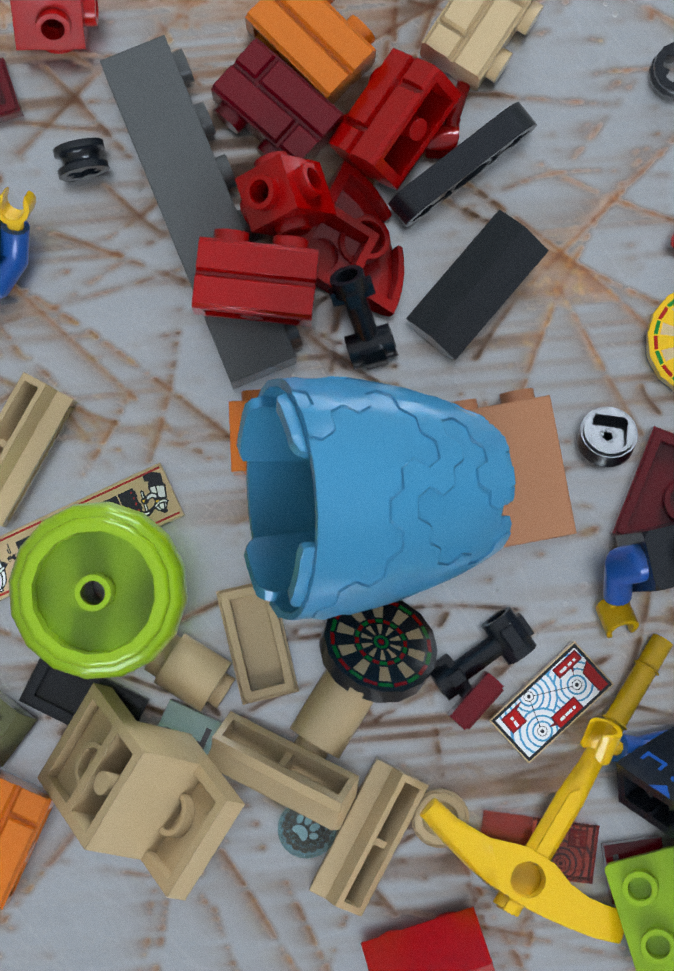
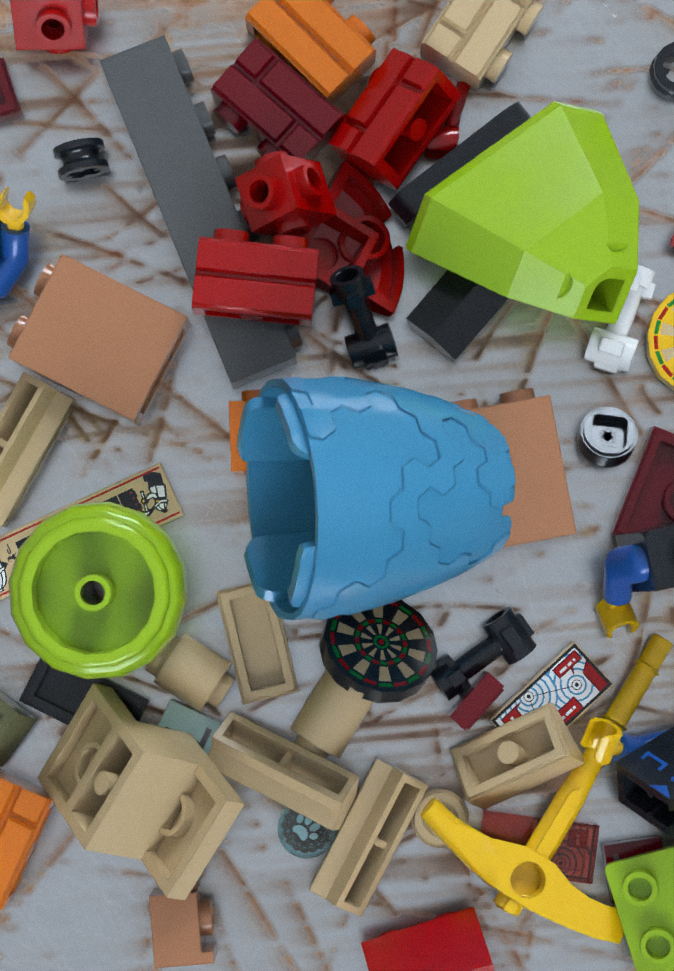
none -> nougat brick [7,254,191,426]
none -> nougat brick [149,881,217,969]
none -> lime brick [405,101,639,324]
none -> tan slope [450,702,584,809]
none -> white bar [584,265,656,374]

